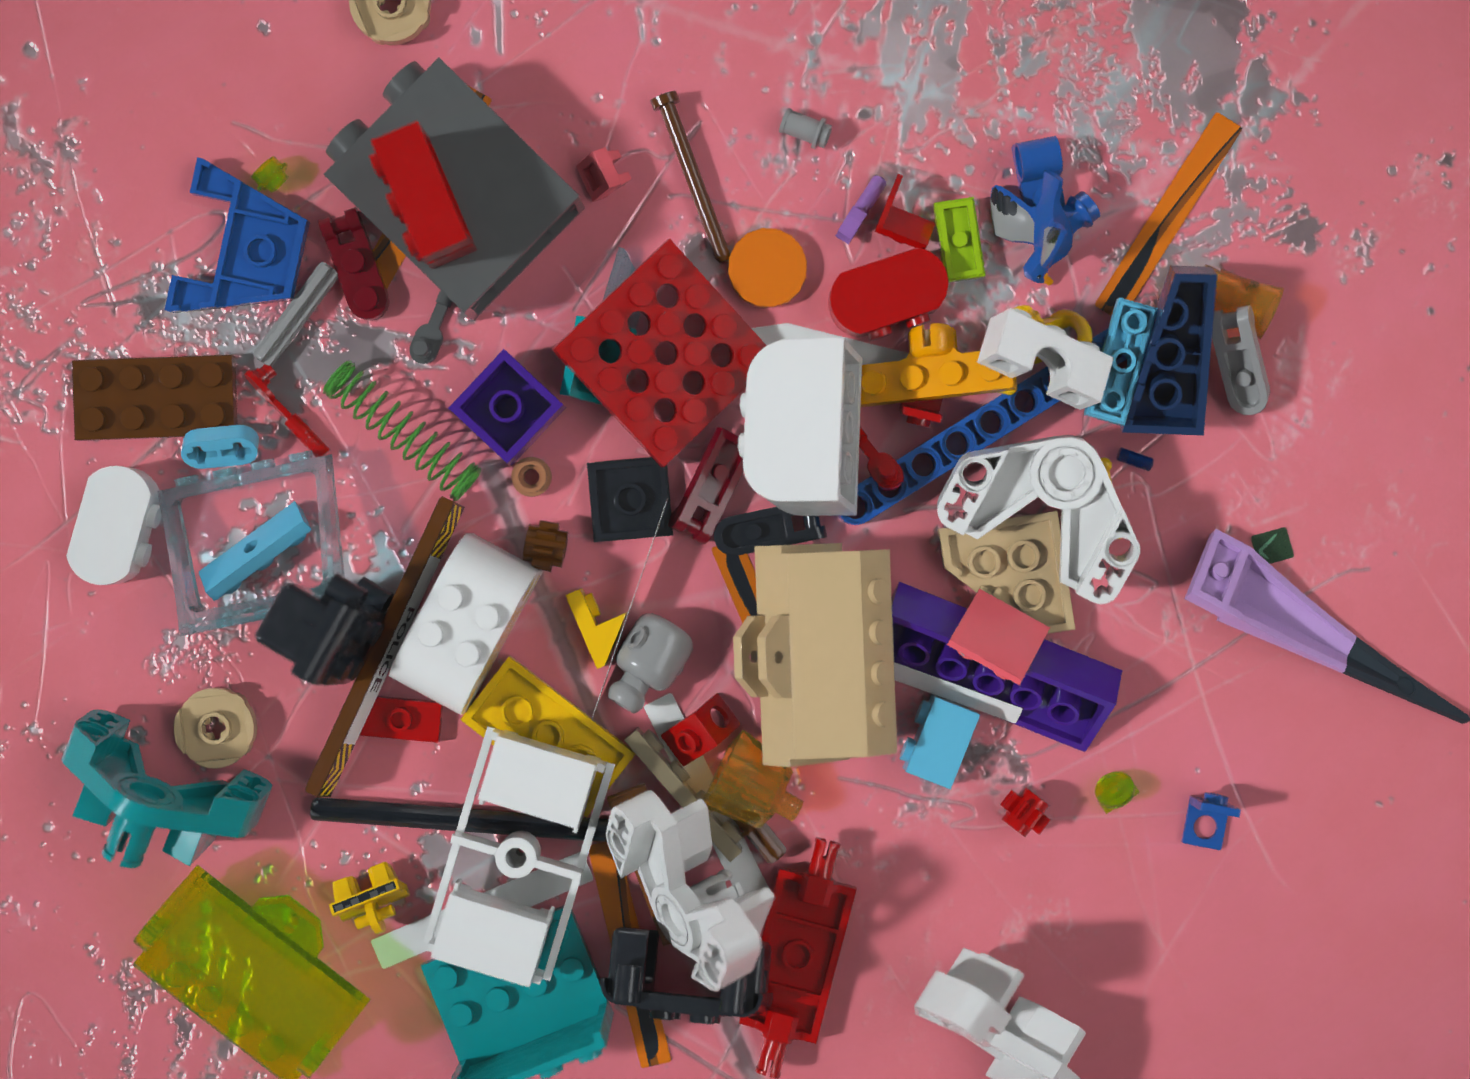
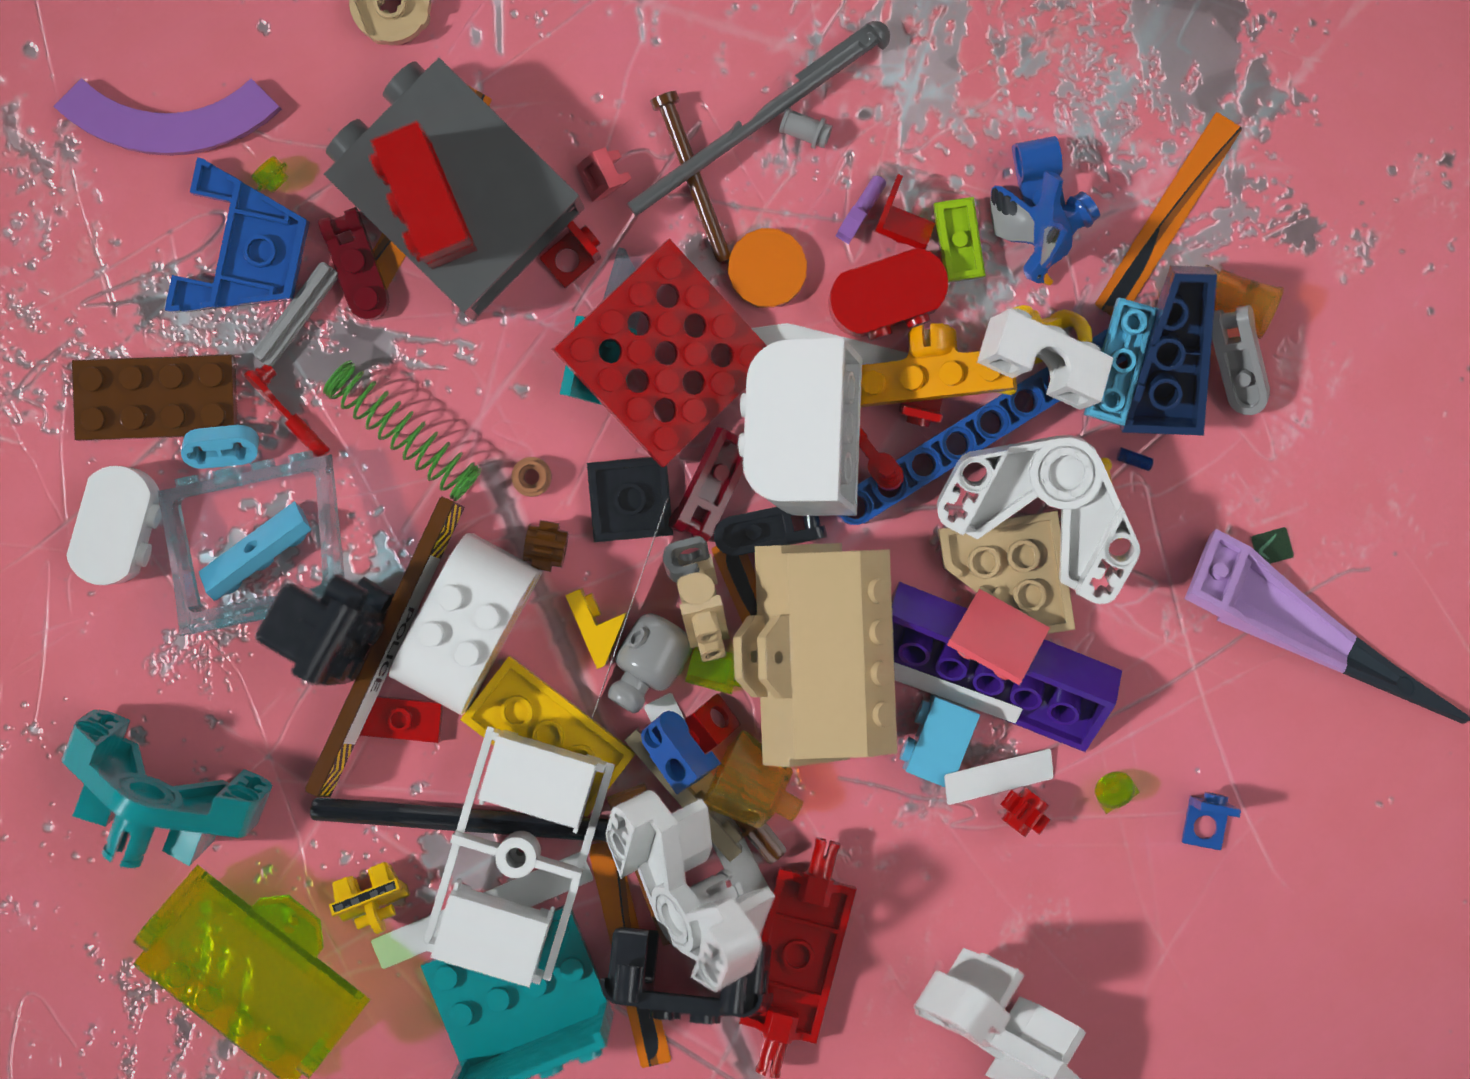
tan plate [174,687,257,769] -> none
dark grey piece [409,290,453,364] -> none
dark purple brick [448,349,567,465] -> none
none -> medium lavender tile [53,78,282,156]
none -> red bracket [540,220,601,288]
none -> dark grey bar [627,21,890,216]
none -> blue leg [641,711,721,795]
none -> tan hips [663,536,730,662]
none -> clear neon green brick [685,646,742,695]
none -> white sticker [944,749,1054,805]

